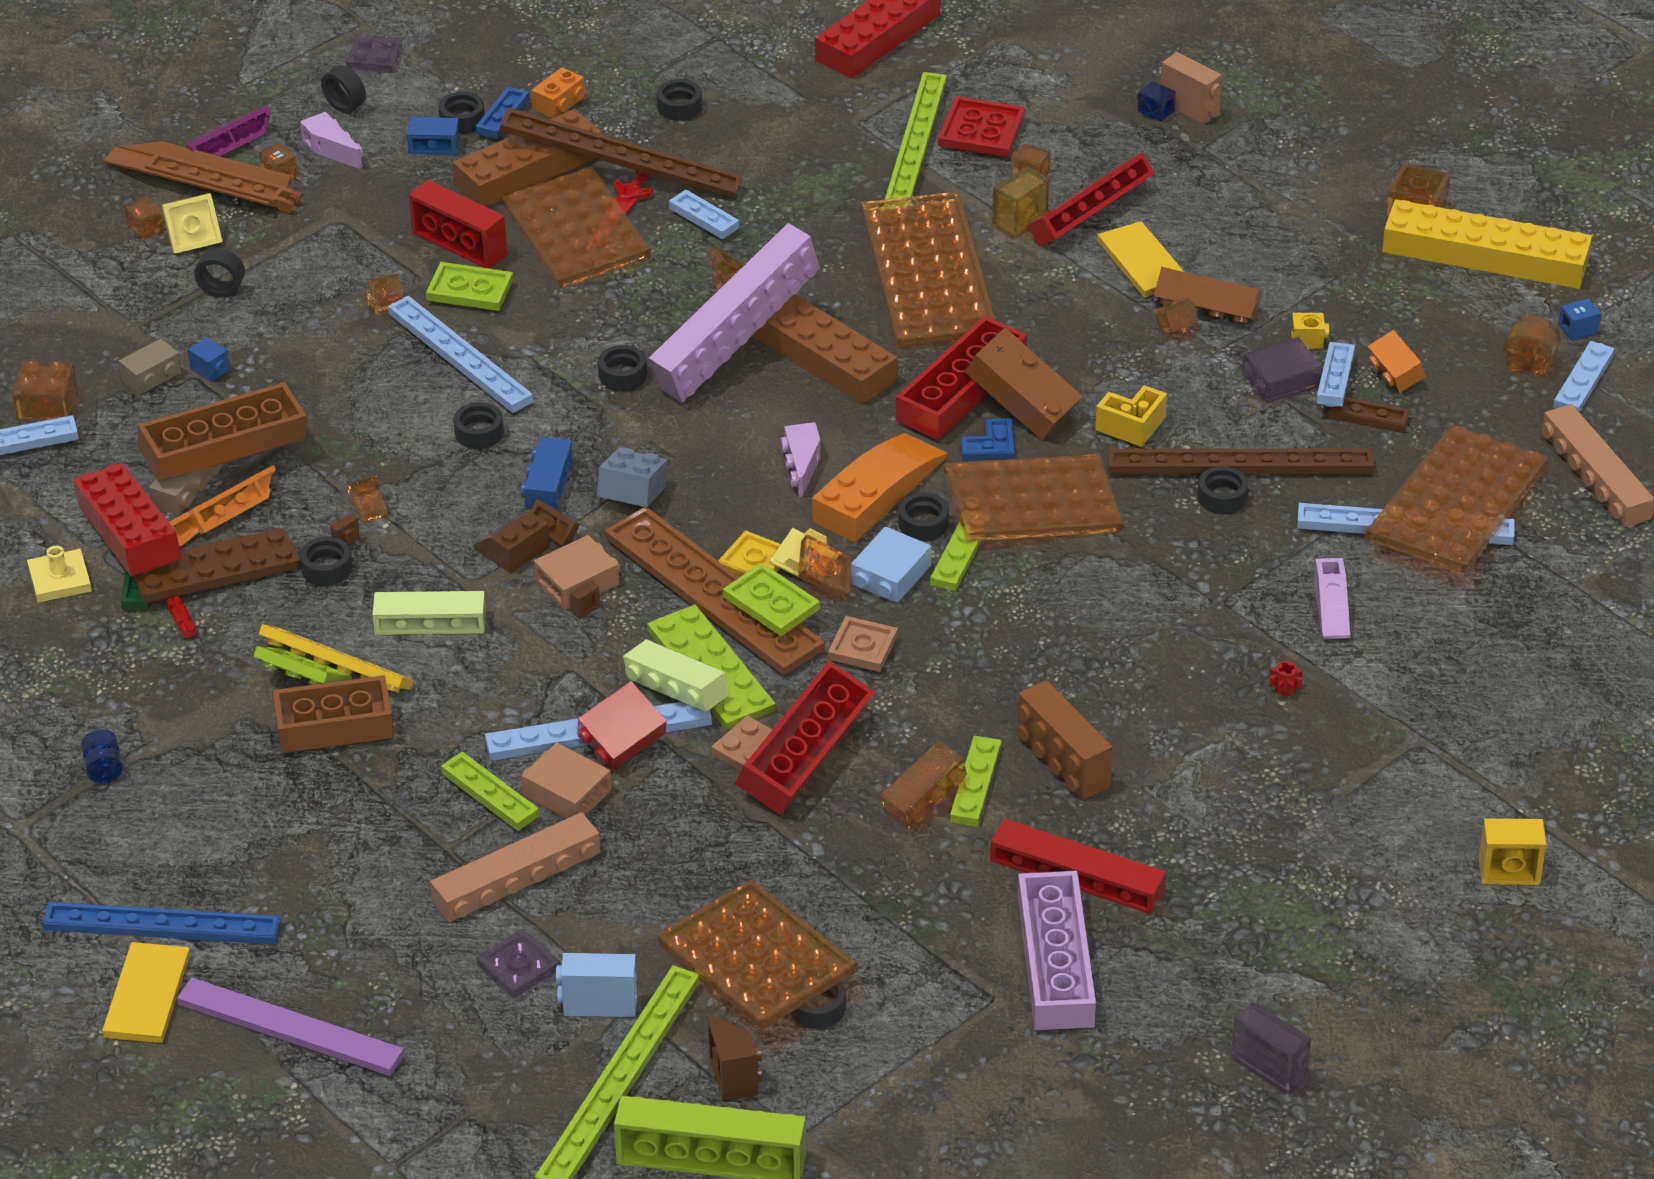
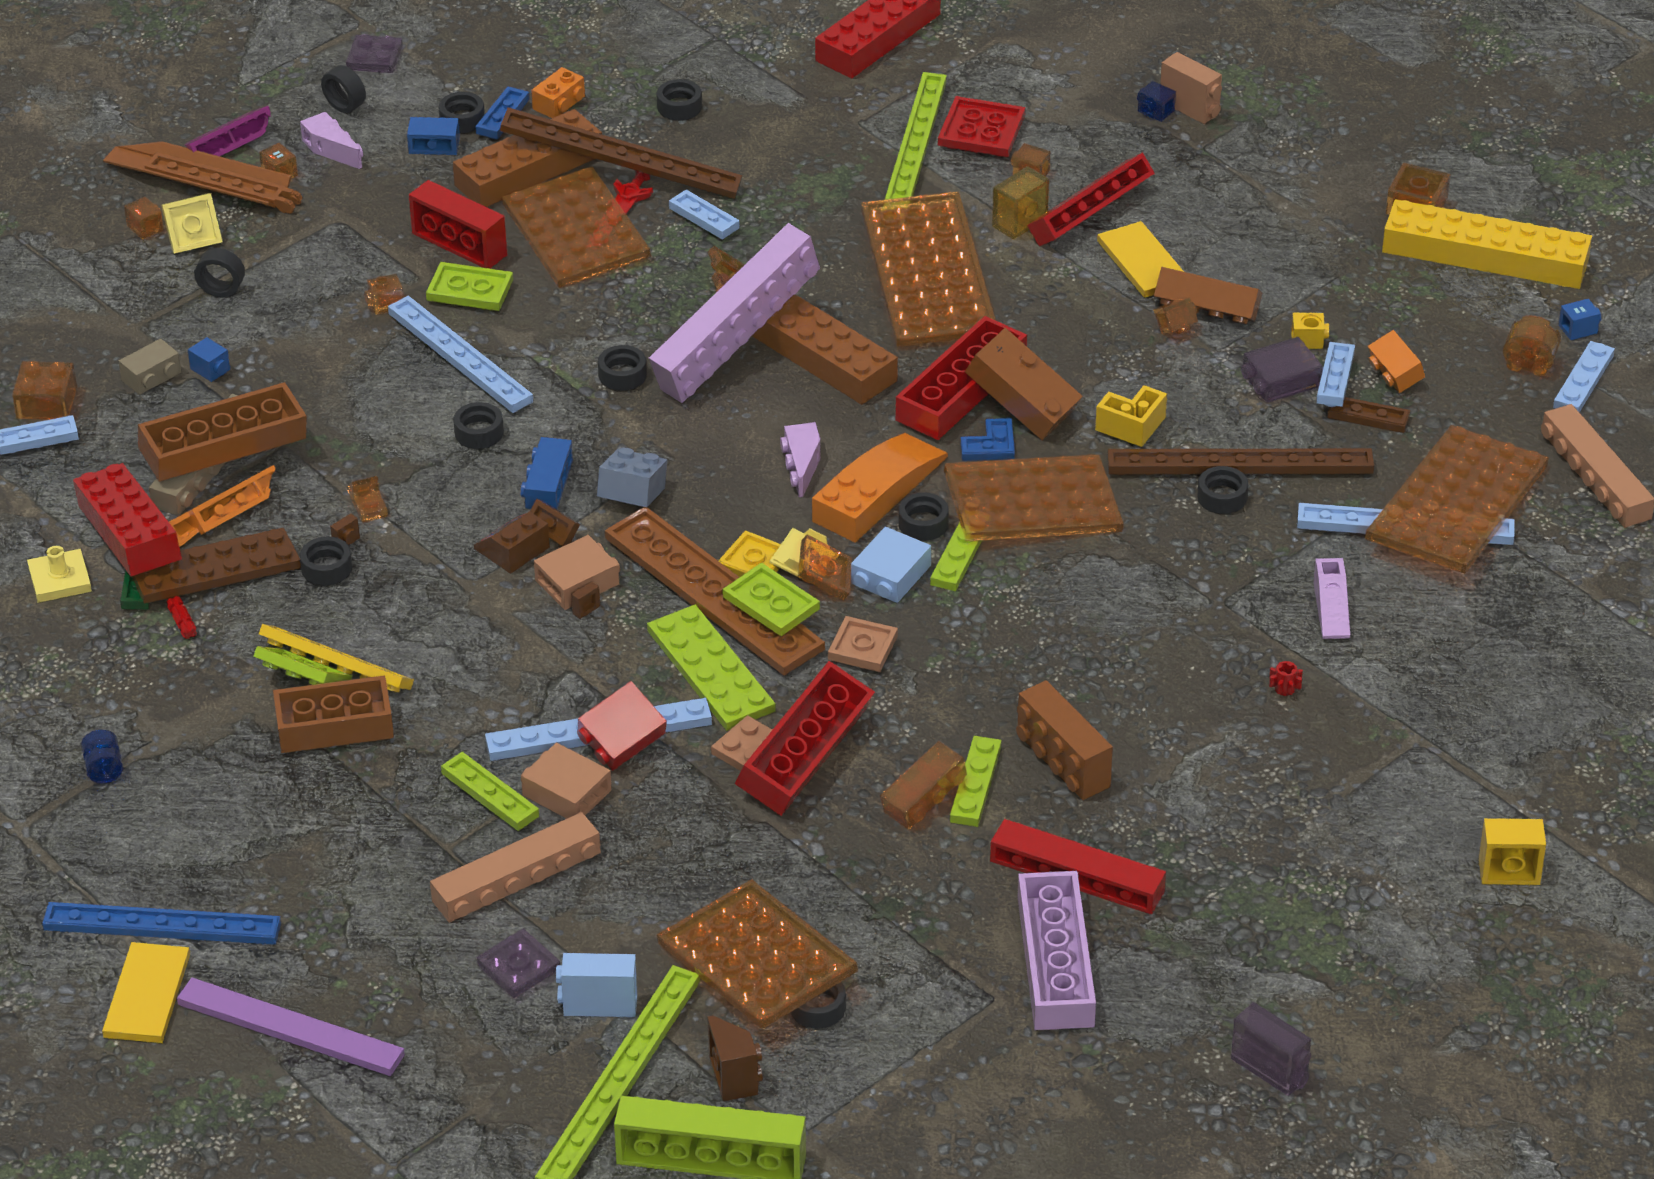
yellowish green brick [373,591,486,635] -> none
yellowish green brick [623,639,729,712] -> none

